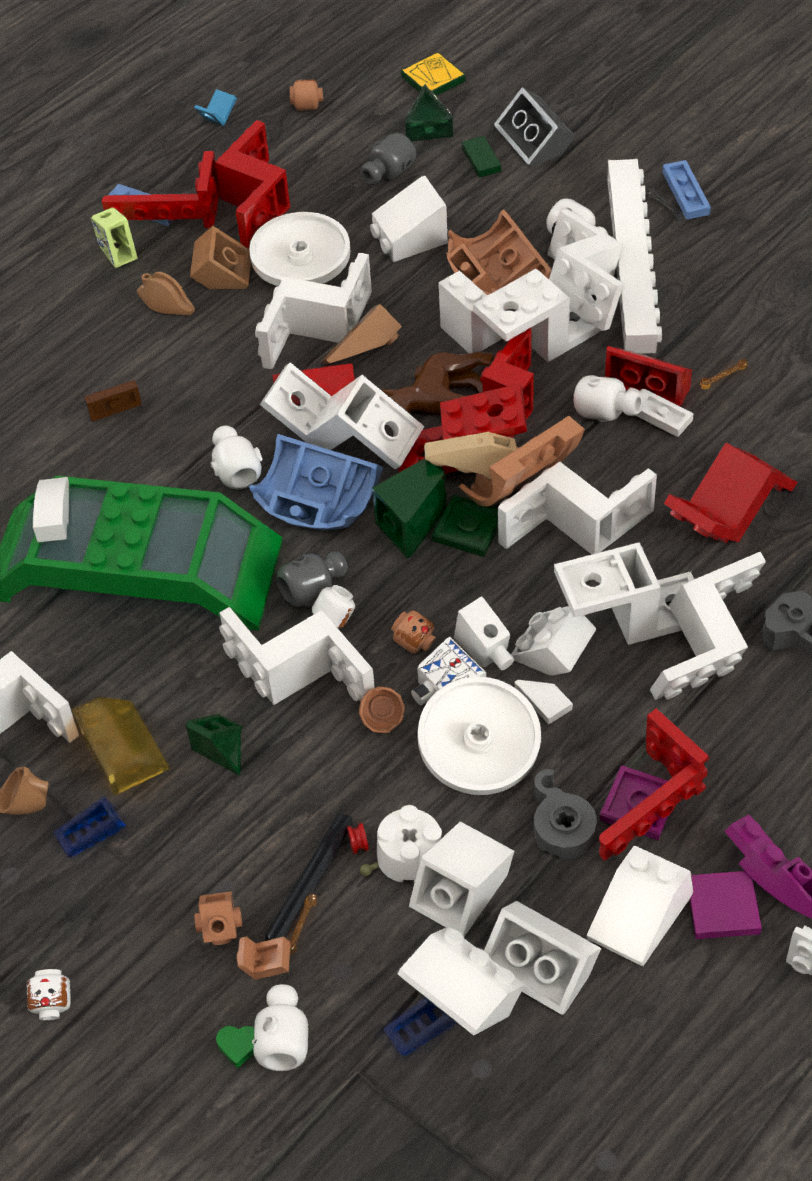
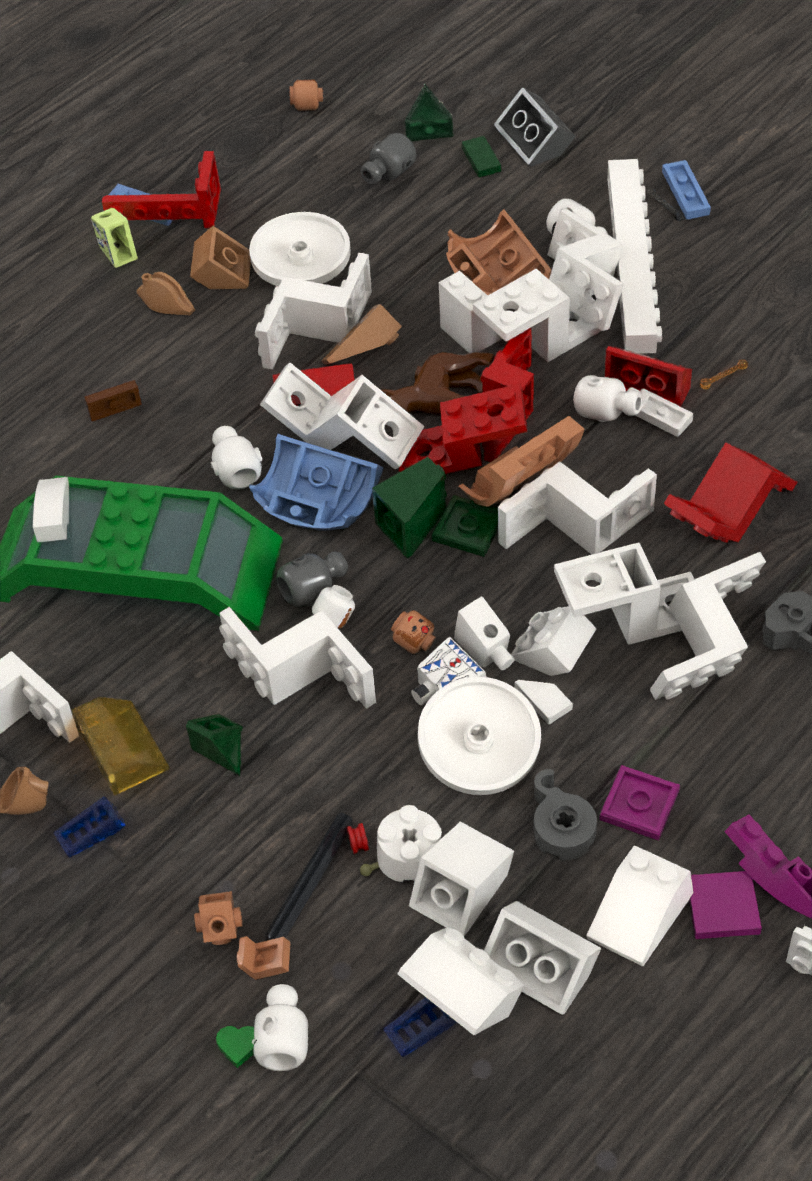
white head [27,969,71,1020] -> none
dark azure bracket [194,89,237,126] -> none
red bracket [215,120,290,249] -> none
clear orange hinge [290,894,318,954] -> none
nougat hair [358,686,405,733] -> none
white slope [370,176,448,262] -> none
yellow tile [401,52,466,100] -> none
tan slope [424,432,517,480] -> none
red bracket [599,708,709,861] -> none

